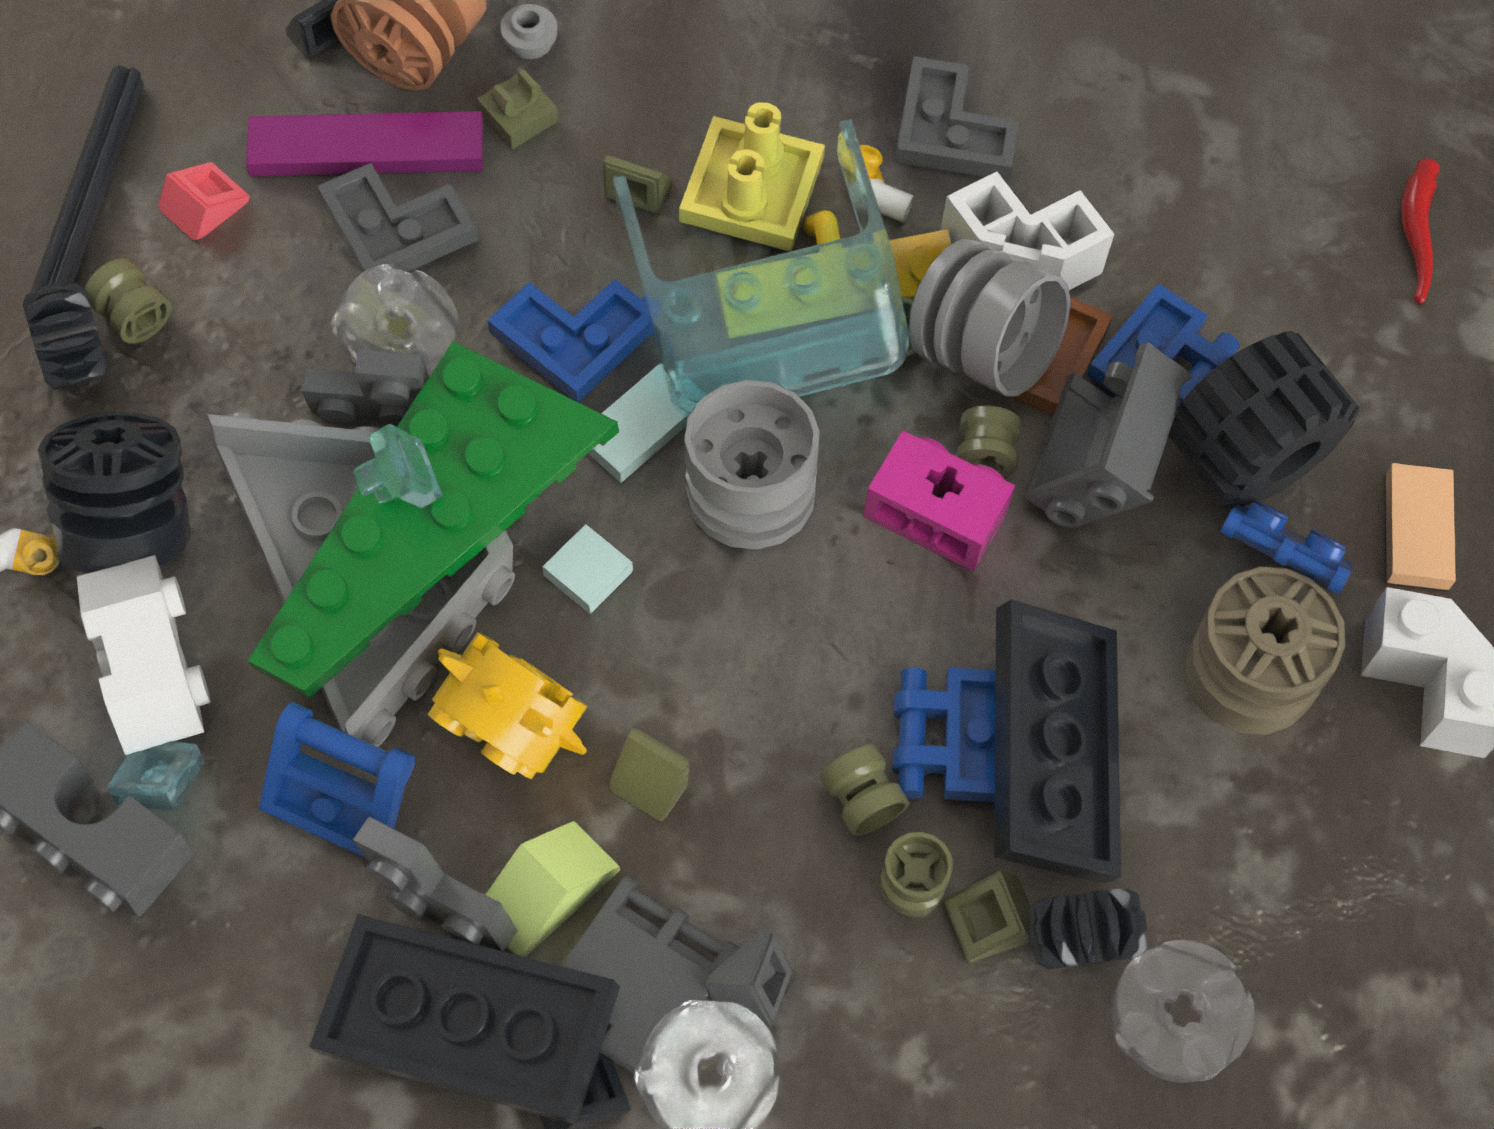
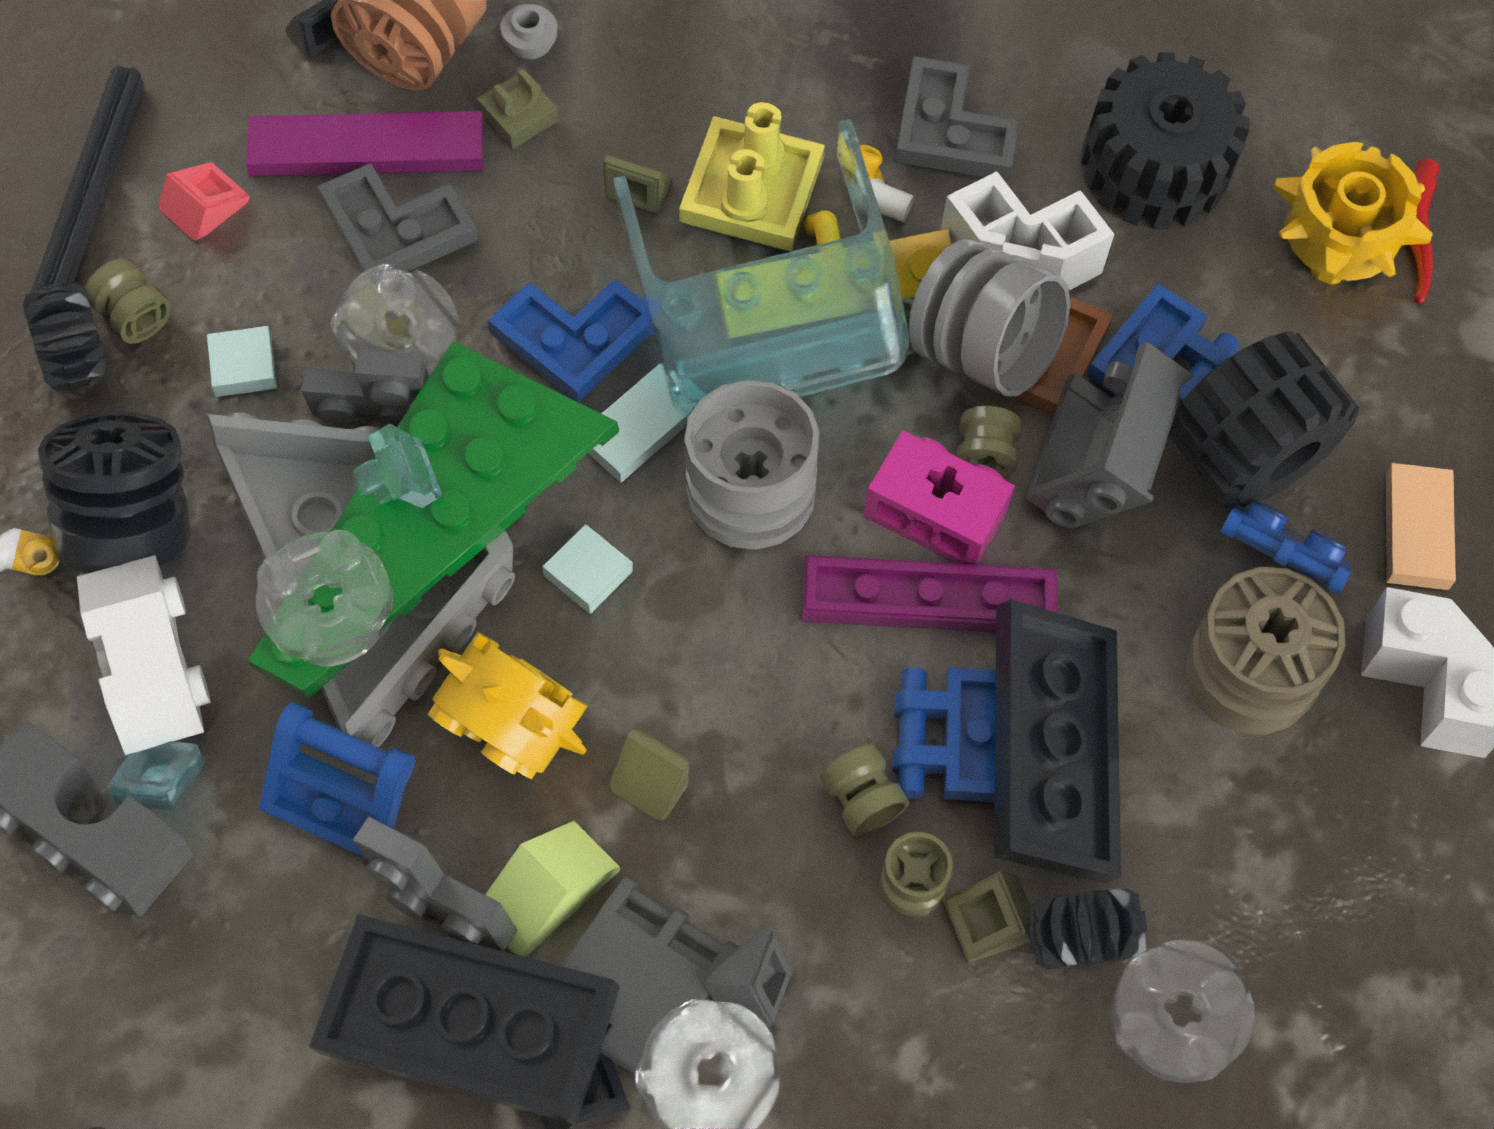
none -> light aqua tile [207,326,277,397]
none -> clear plate [255,529,394,667]
none -> magenta tile [801,555,1058,633]
none -> black wheel [1081,52,1250,229]
none -> yellow brick [1273,142,1433,284]

